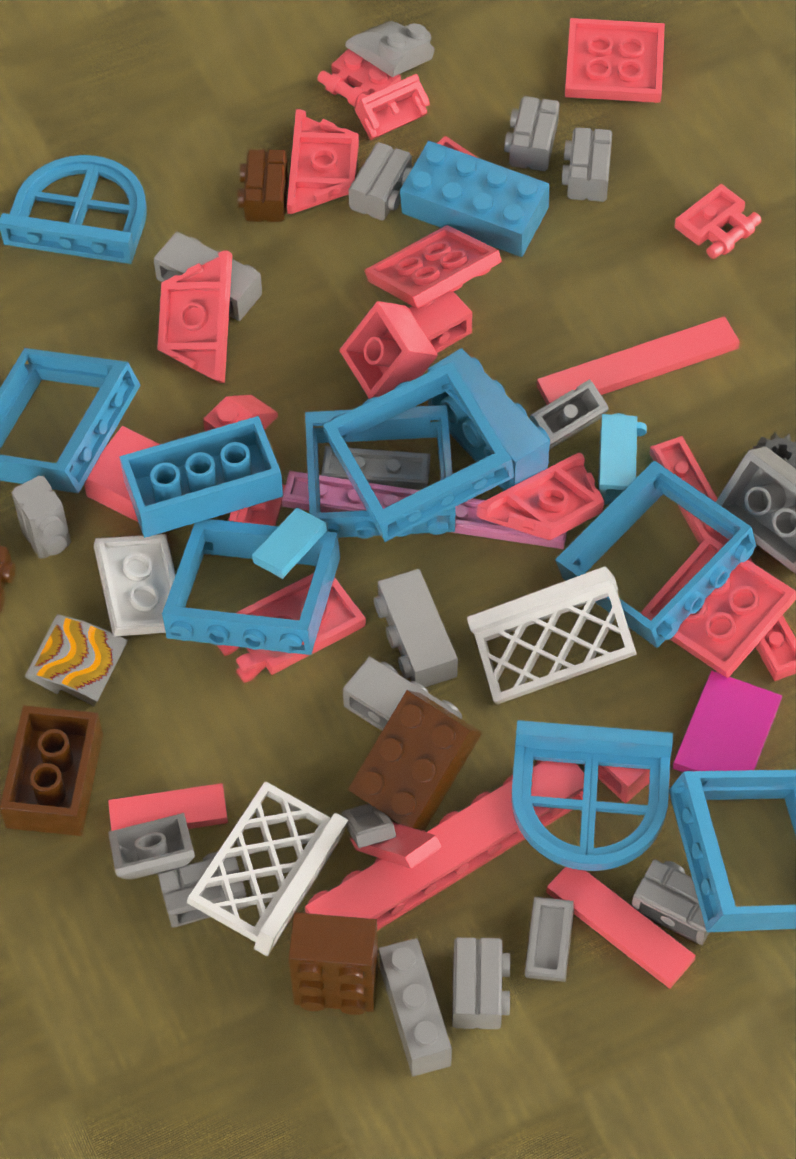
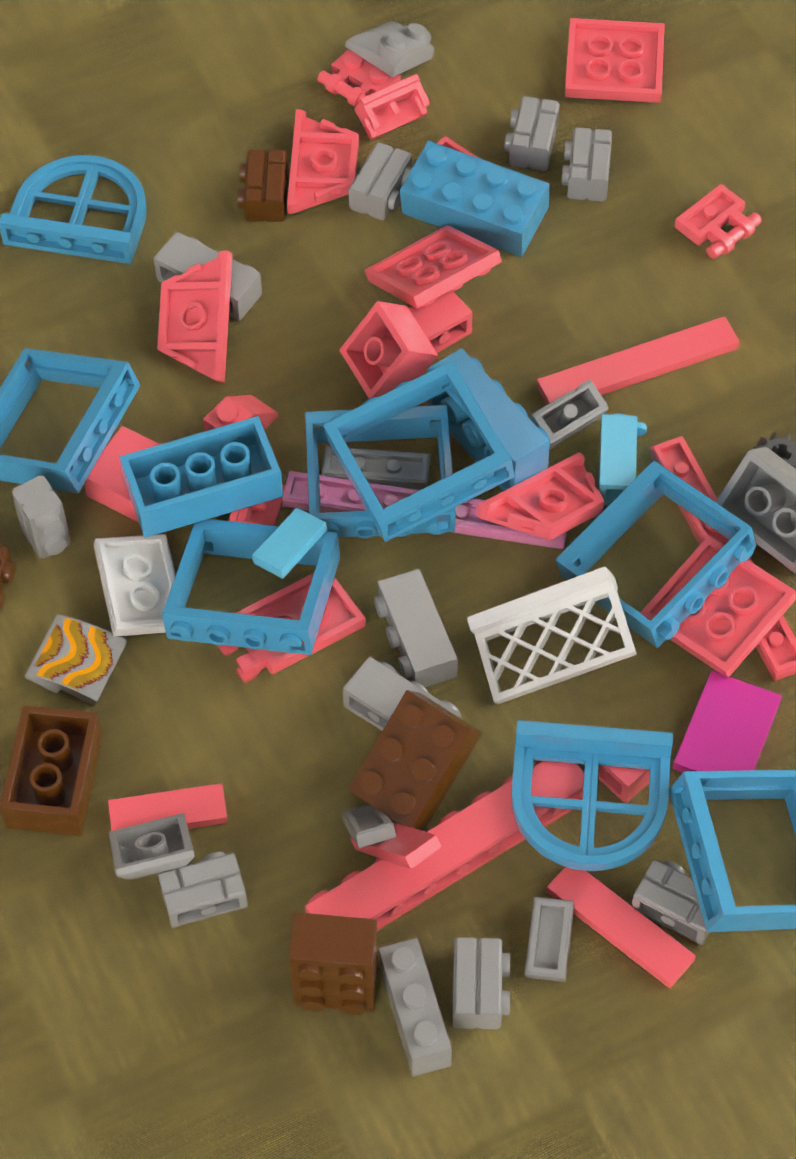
white fence [187,781,348,956] -> none

